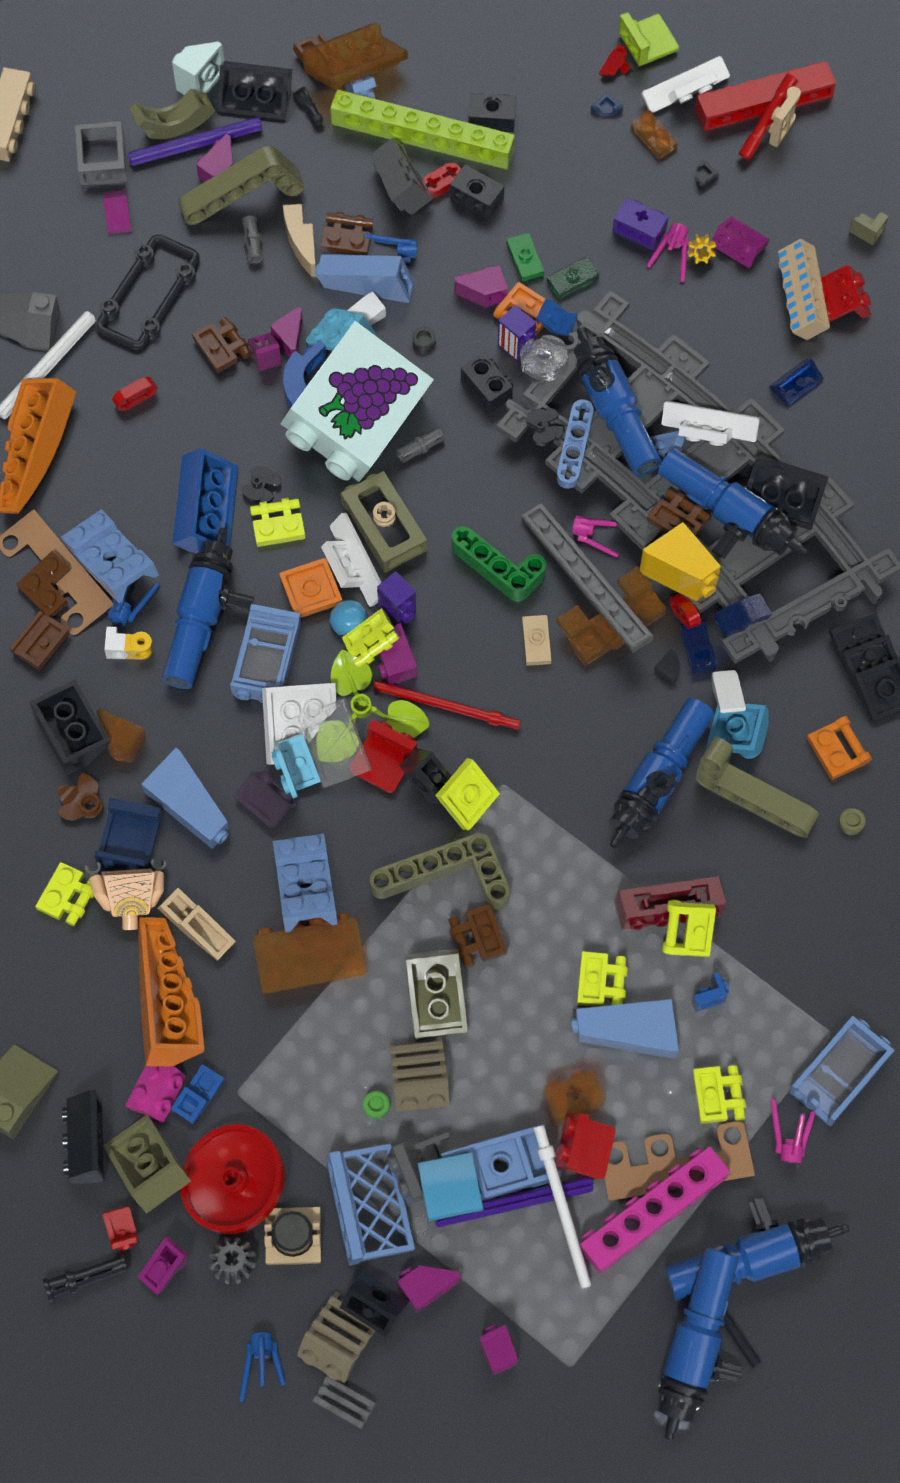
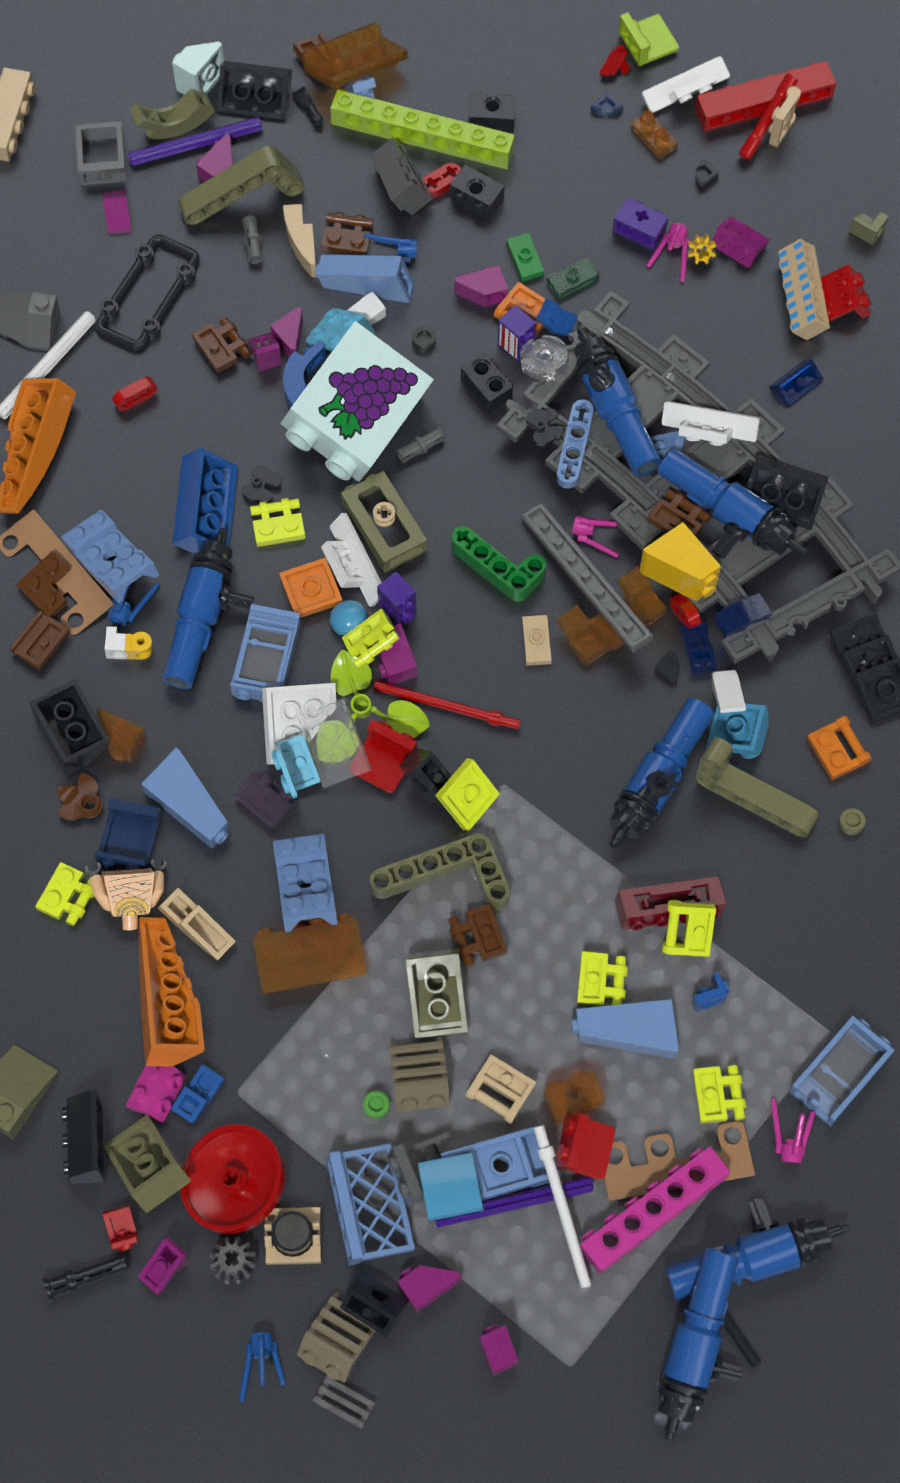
none -> tan plate [465,1055,537,1124]

